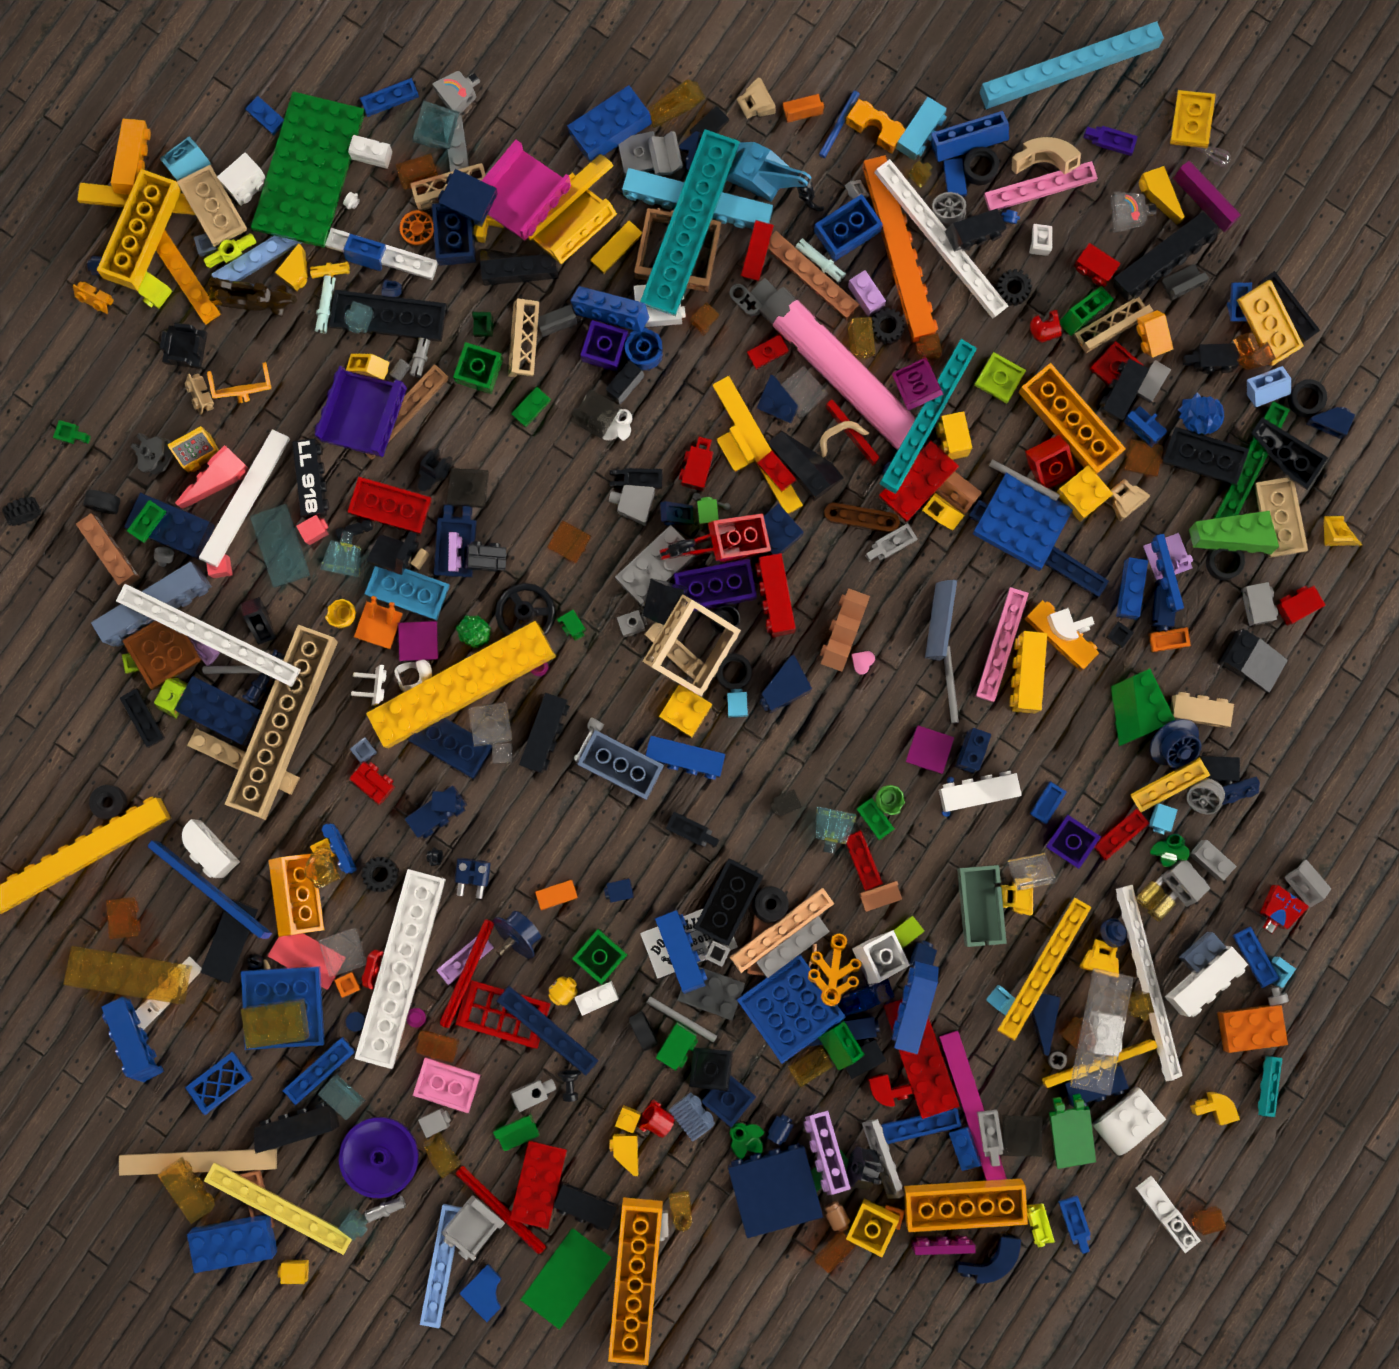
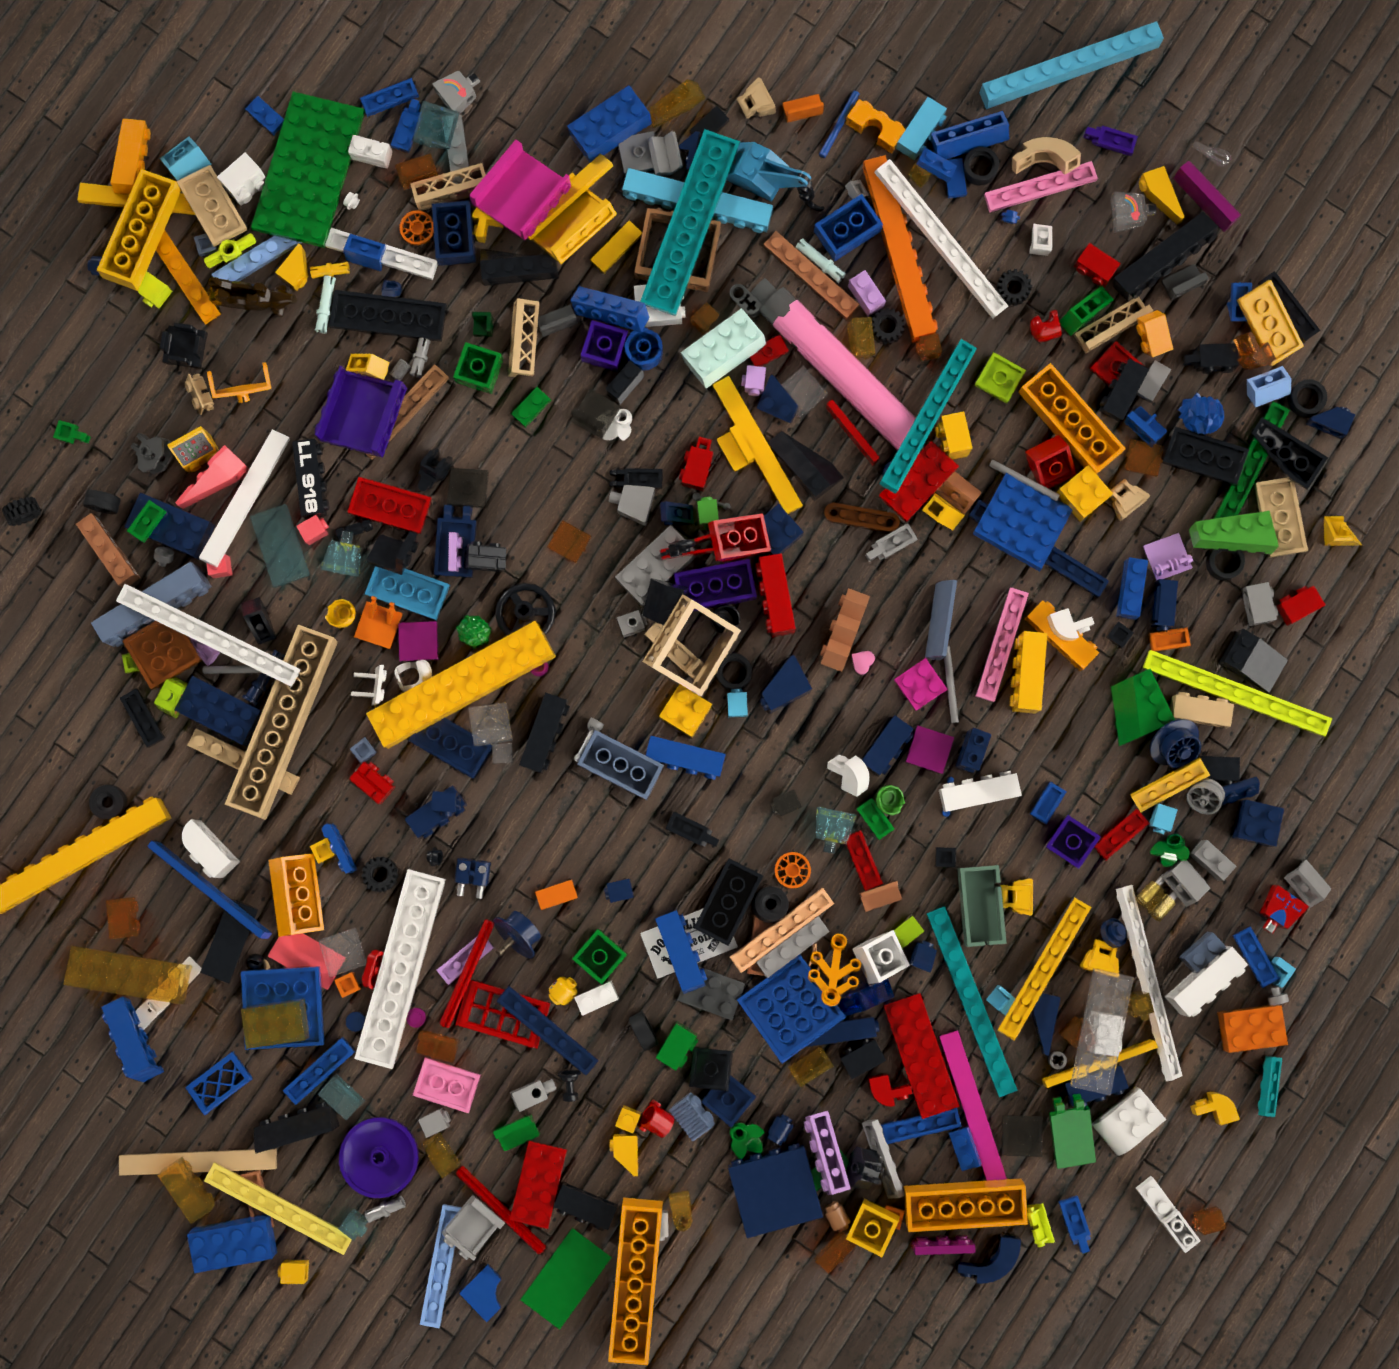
light orange hinge [73,282,114,314] -> none
clear yellow hair [304,847,340,888] -> none
clear light blue brick [344,301,374,334] -> none
tan tile [411,548,430,570] -> none
dark blue panel [438,169,498,227] -> none
green brick [557,610,586,641] -> none
light grey bar [647,996,717,1043] -> none
light grey brick [705,940,730,967] -> none
red tile [741,220,774,281] -> none
red plate [757,451,796,493] -> none
green panel [819,1021,864,1070] -> none
tan animal [820,421,869,458] -> none
magenta tile [892,358,943,411] -> none
blue brick [892,961,939,1054] -> none
light grey wheel [932,192,966,228] -> none
black brick [945,209,1007,252] -> none
light grey hinge [977,1109,1004,1167] -> none
clear tile [1007,853,1056,891] -> none
blue plate [1151,534,1184,613] -> none
yellow tile [1170,90,1216,148] -> none
none -> blue hinge [391,99,421,153]
none -> light aqua brick [681,308,766,388]
none -> lavender brick [741,365,766,396]
none -> orange wheel [775,852,811,888]
none -> white brick [827,755,869,797]
none -> dark blue brick [862,715,914,777]
none -> dark pink plate [894,658,948,711]
none -> blue plate [916,147,957,183]
none -> teal plate [926,906,1018,1098]
none -> black plate [935,847,956,867]
none -> neon yellow plate [1142,650,1332,737]
none -> dark blue brick [1232,800,1284,847]

